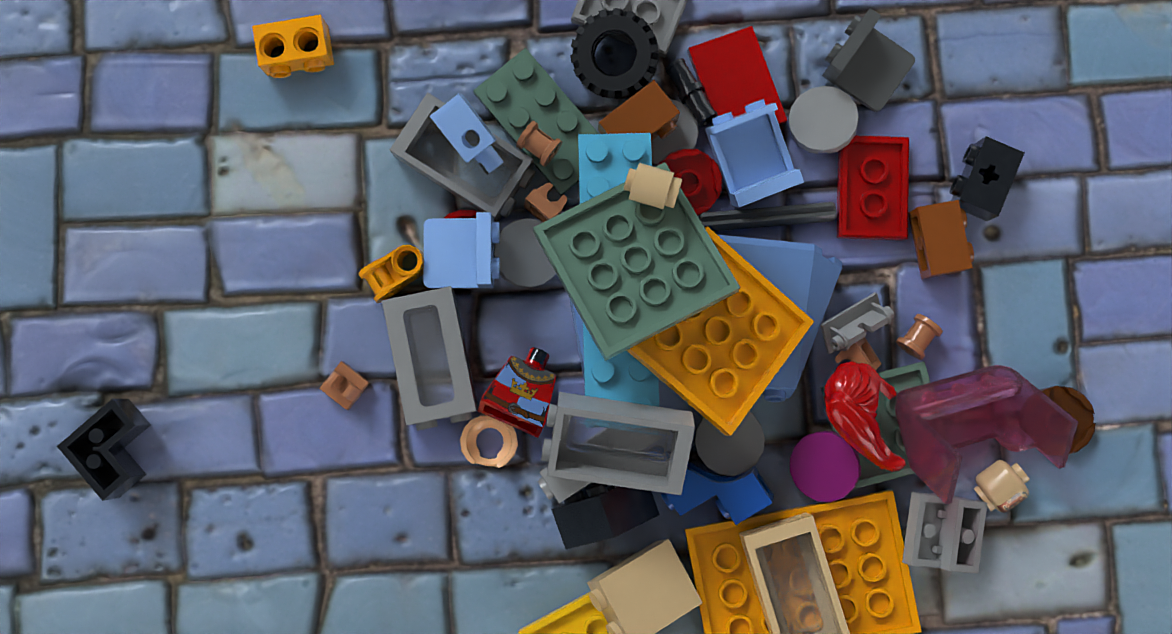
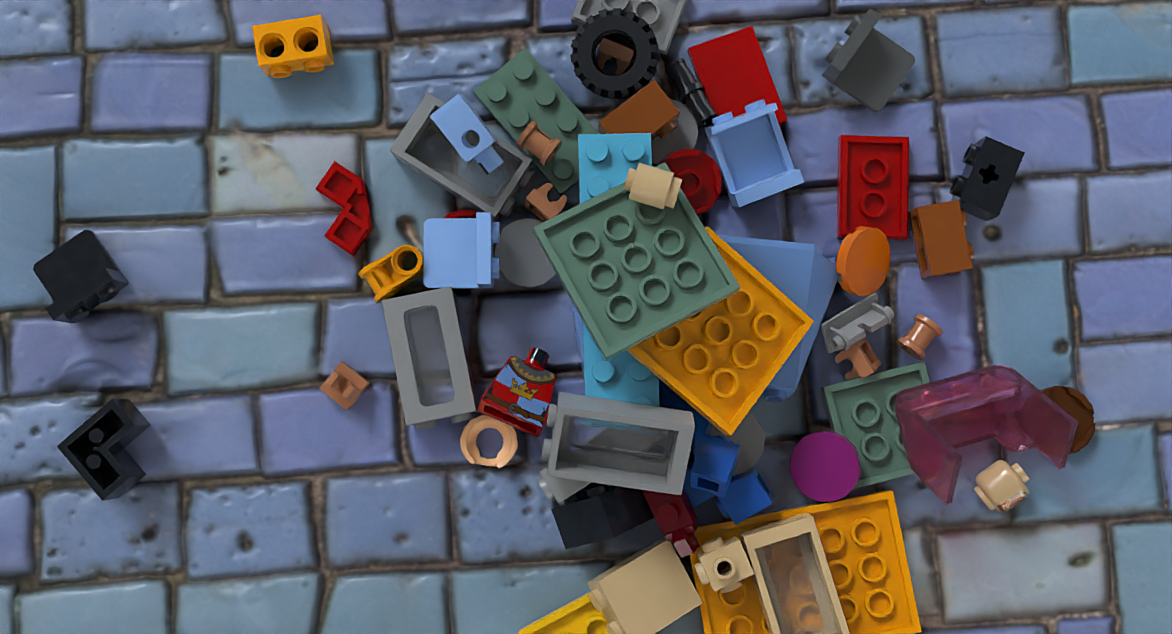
dark grey axle [700,202,837,231] -> none
light grey tile [788,86,859,154] -> none
red hair [824,361,906,472] -> none
light grey brick [902,492,987,574] -> none
none -> black bracket [33,230,129,323]
none -> red tile [315,161,374,257]
none -> nougat tile [597,37,636,76]
none -> dark red hinge [642,454,700,558]
none -> blue arch [659,379,740,498]
none -> tan brick [694,536,754,593]
none -> orange tile [836,226,891,296]

